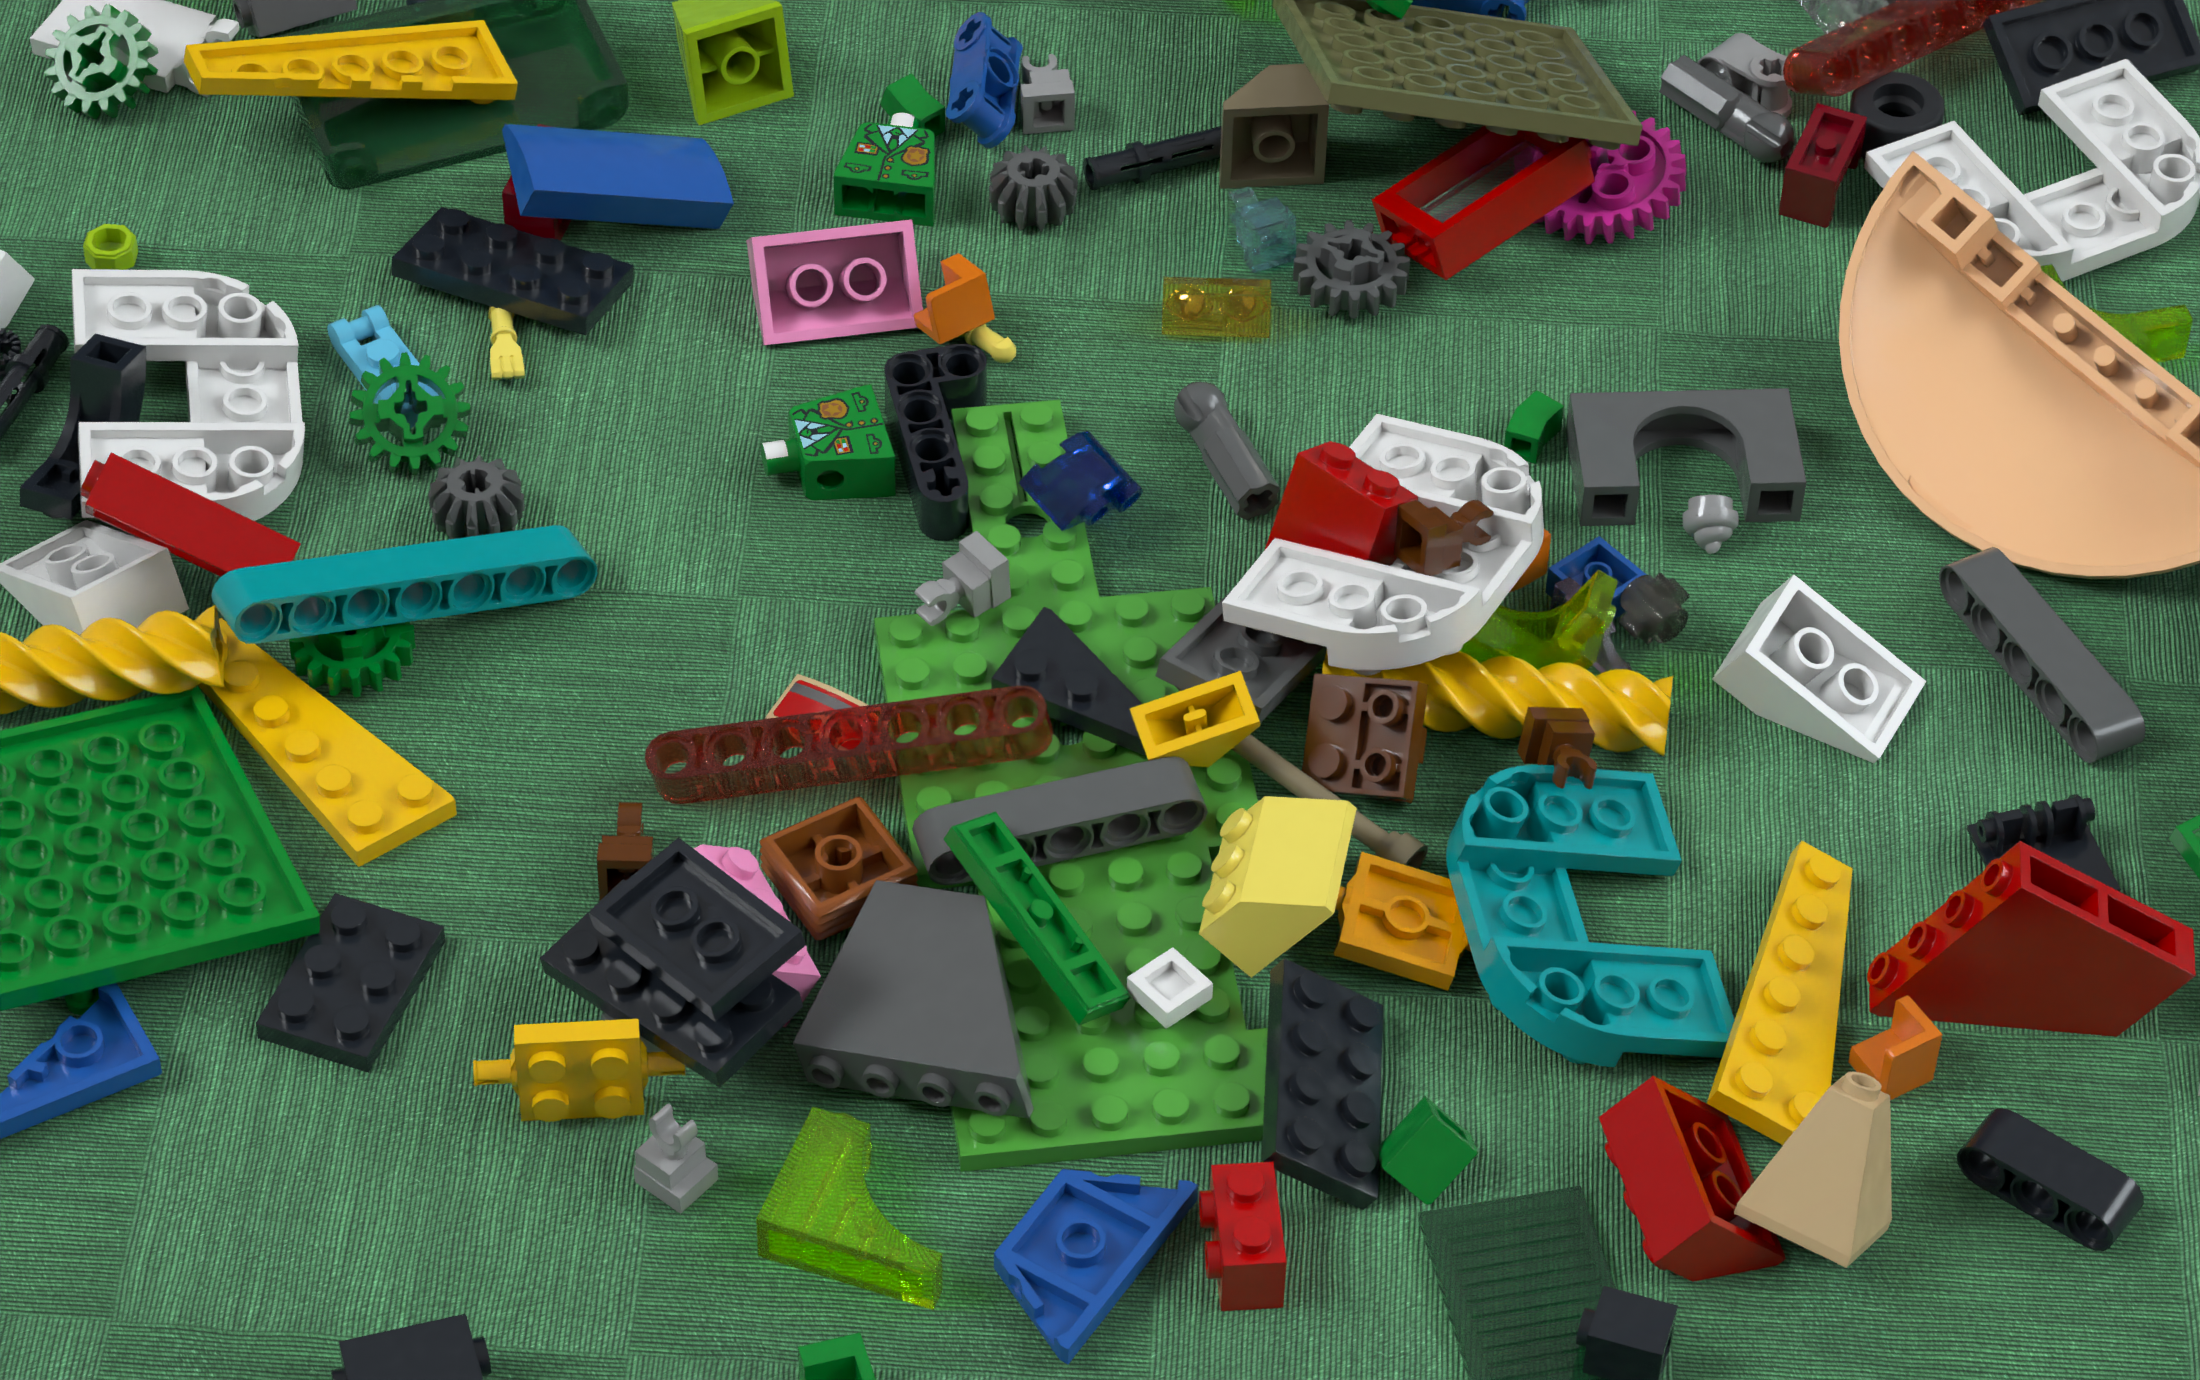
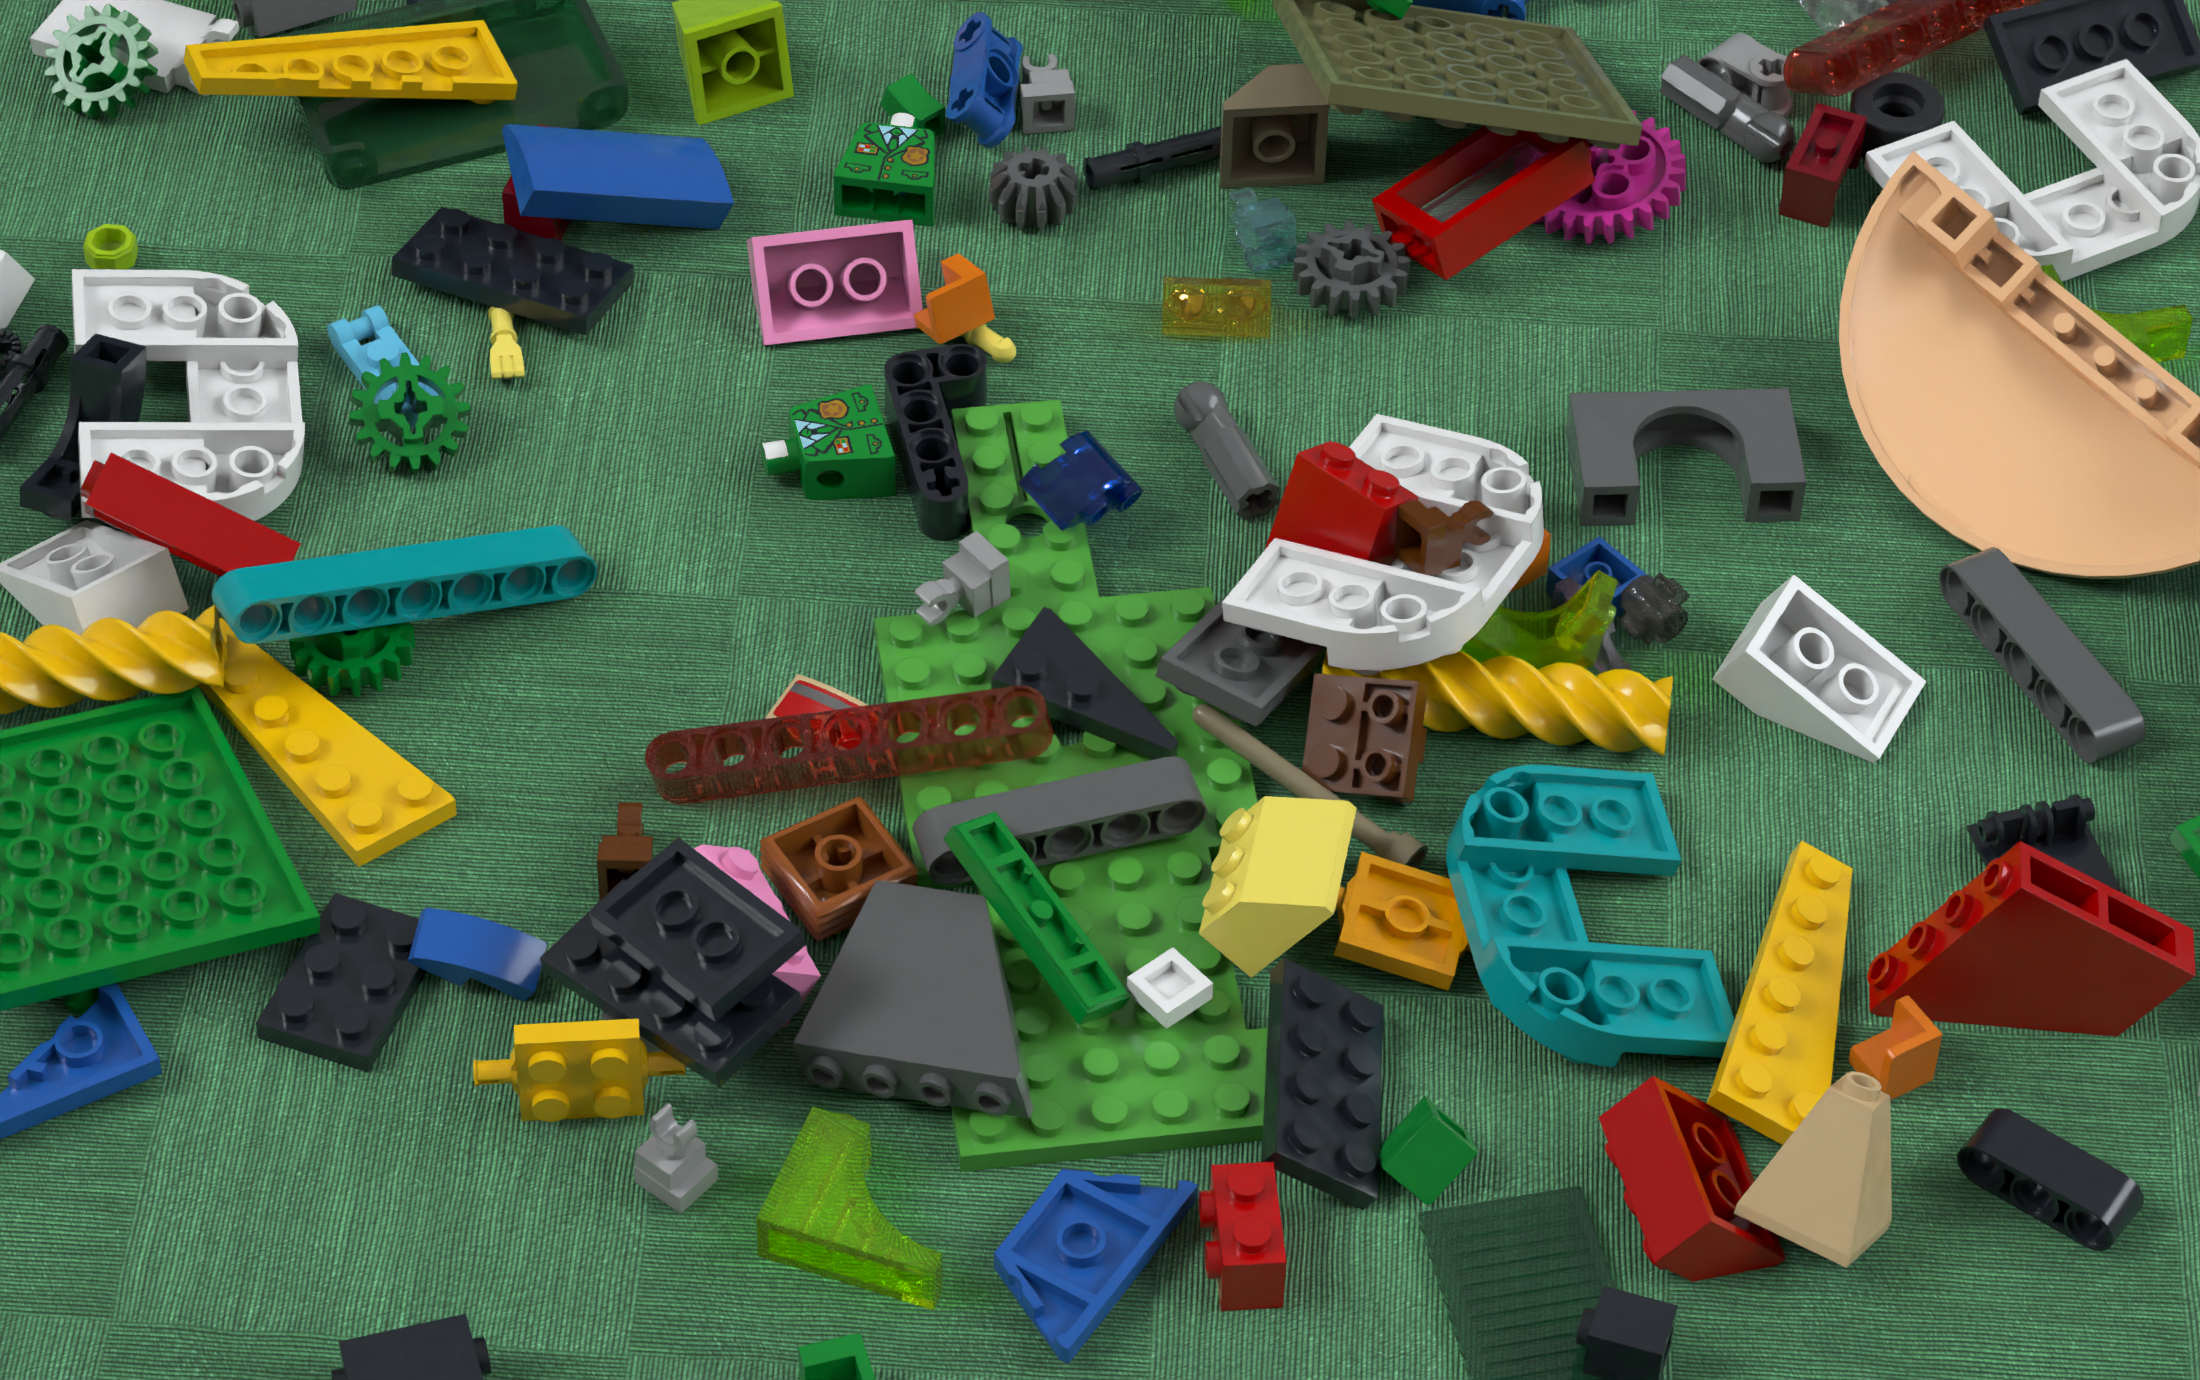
dark grey gear [428,454,525,539] -> none
yellow slope [1130,671,1261,767] -> none
green piece [1504,390,1564,464] -> none
reddish brown piece [1517,707,1597,789] -> none
light grey plate [1682,495,1739,555] -> none
none -> blue slope [408,907,547,1002]

